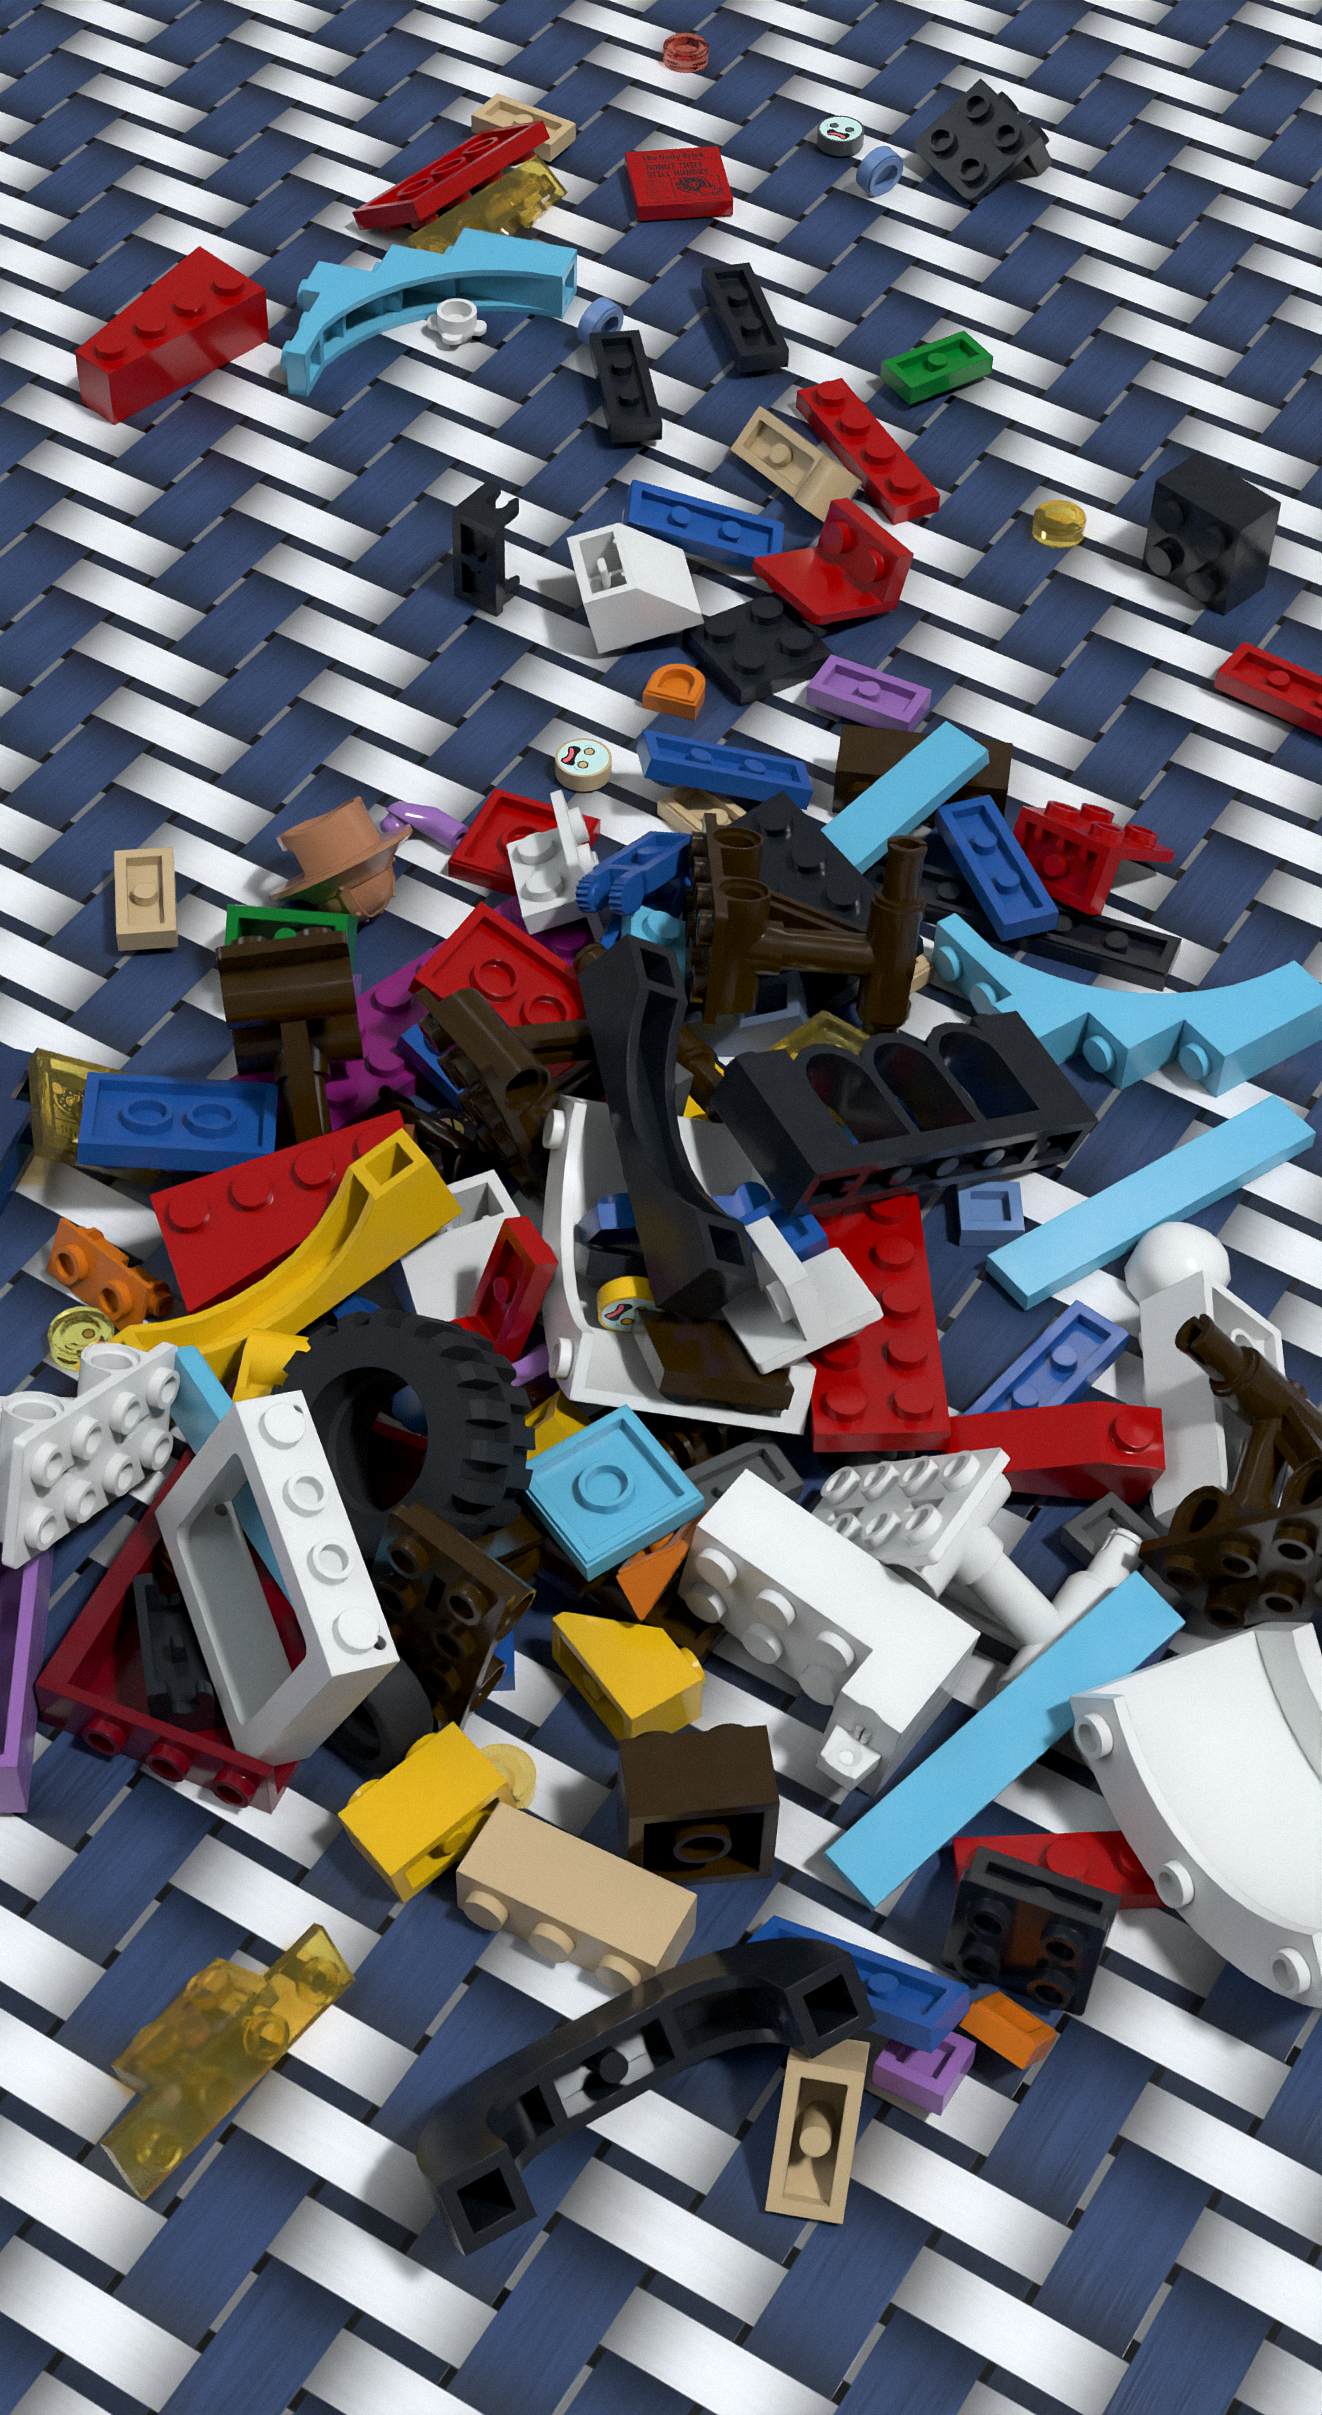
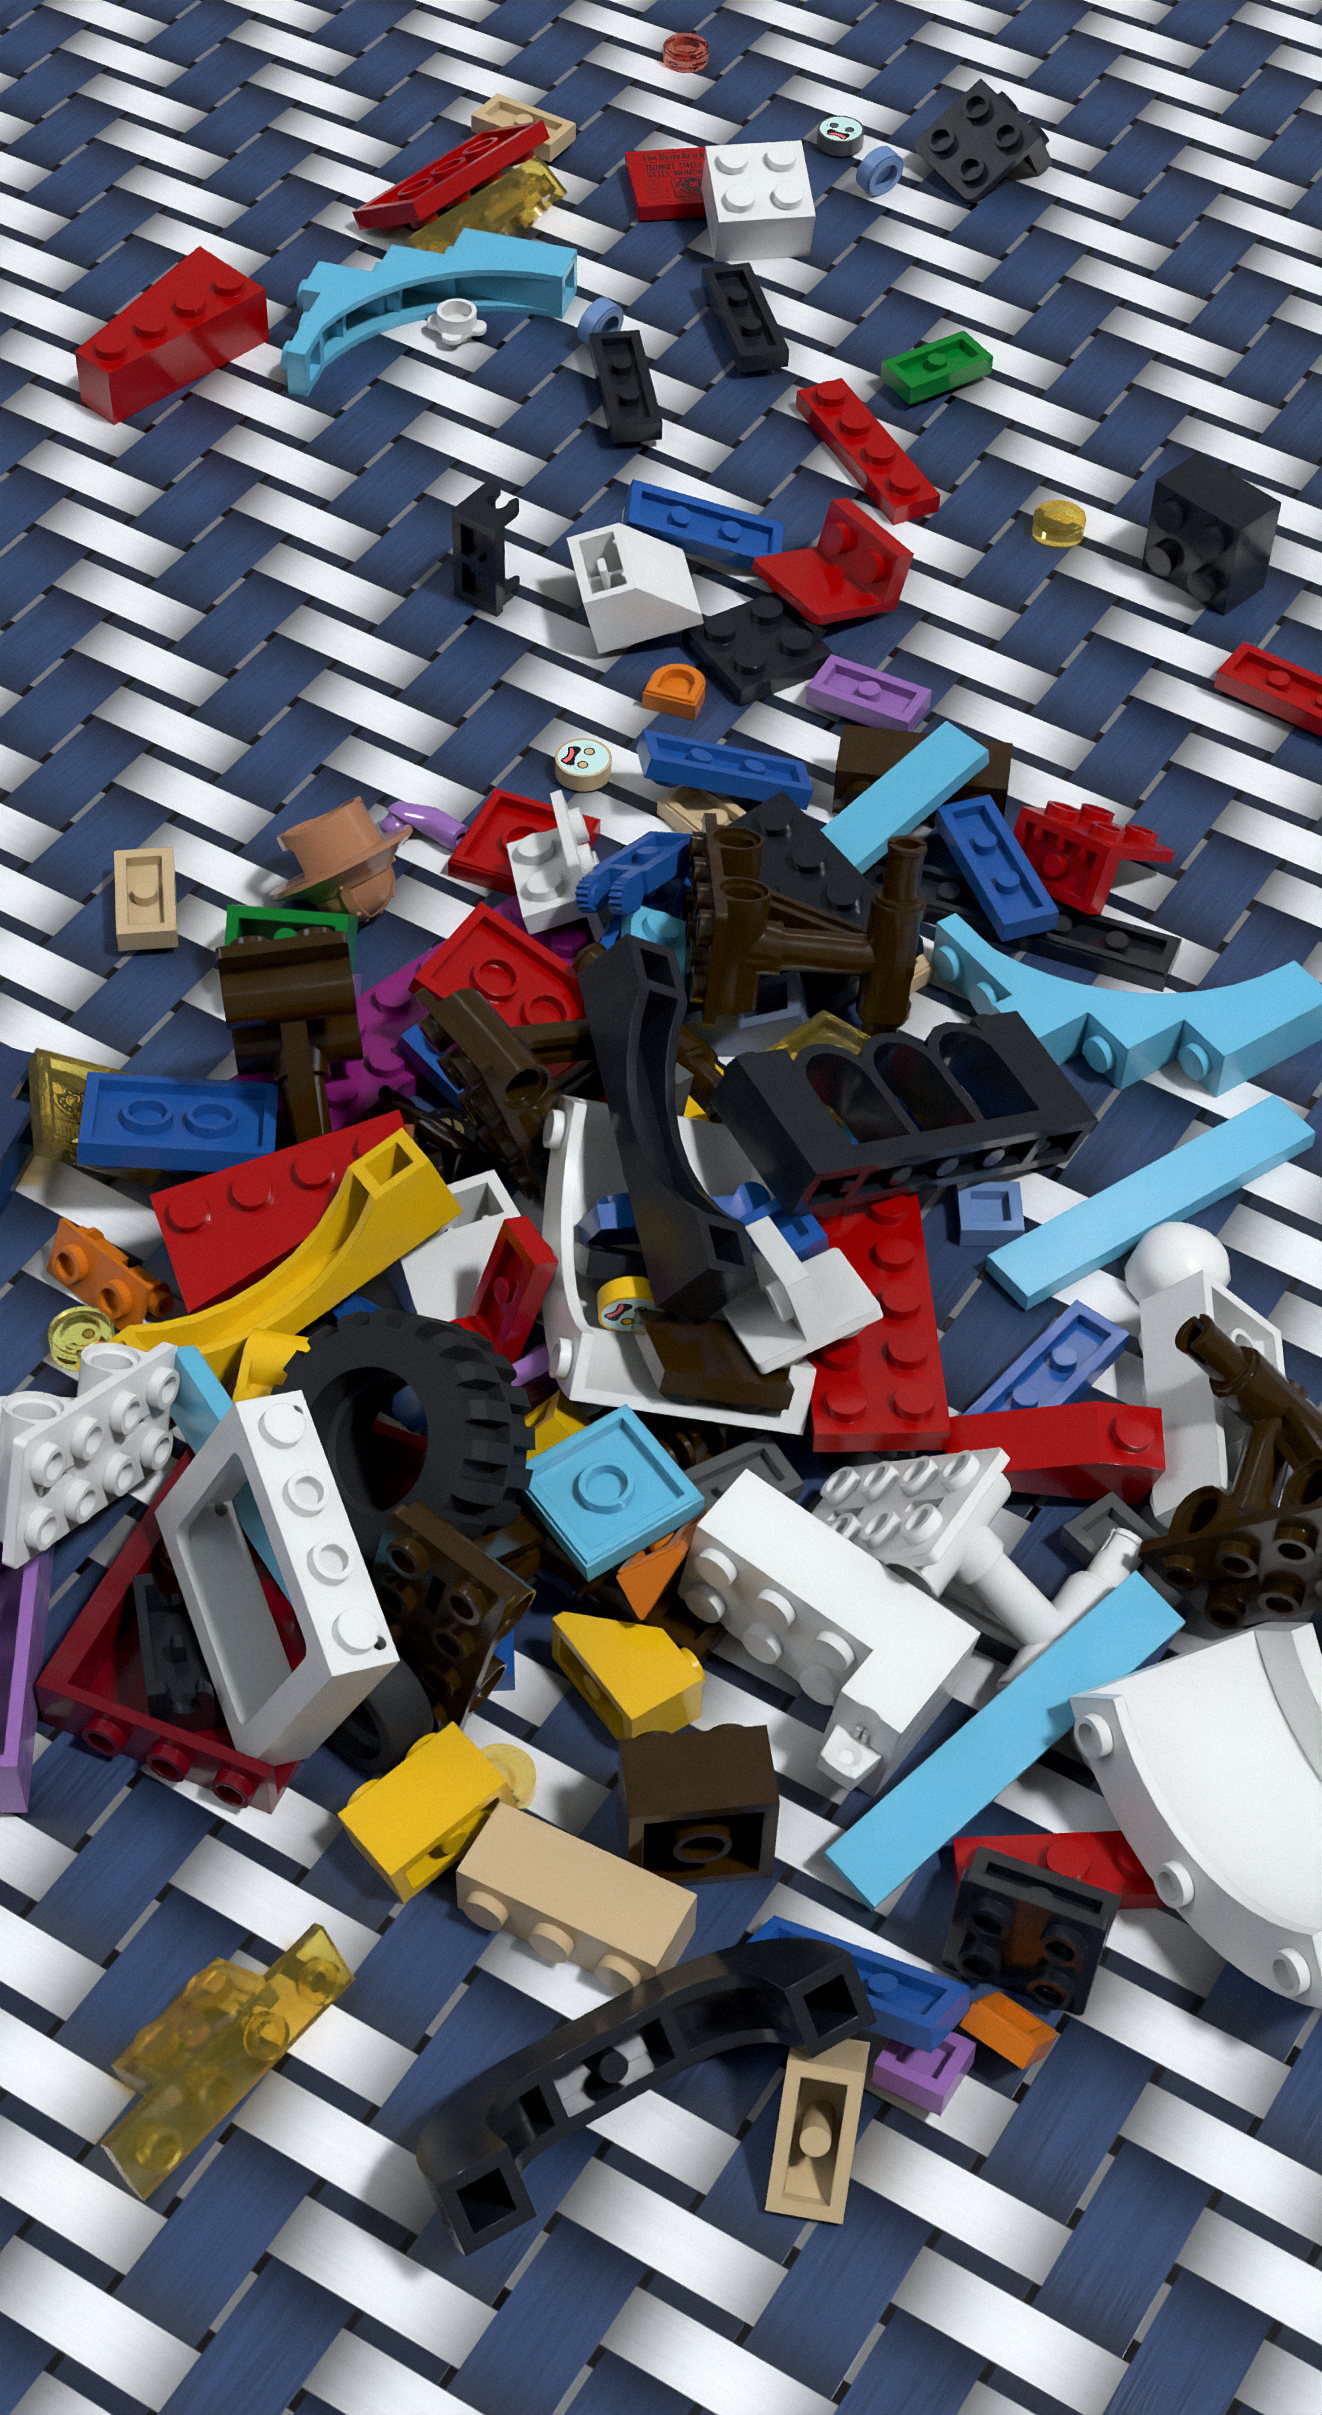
tan plate [730,406,862,522] -> none
none -> white brick [701,140,816,262]

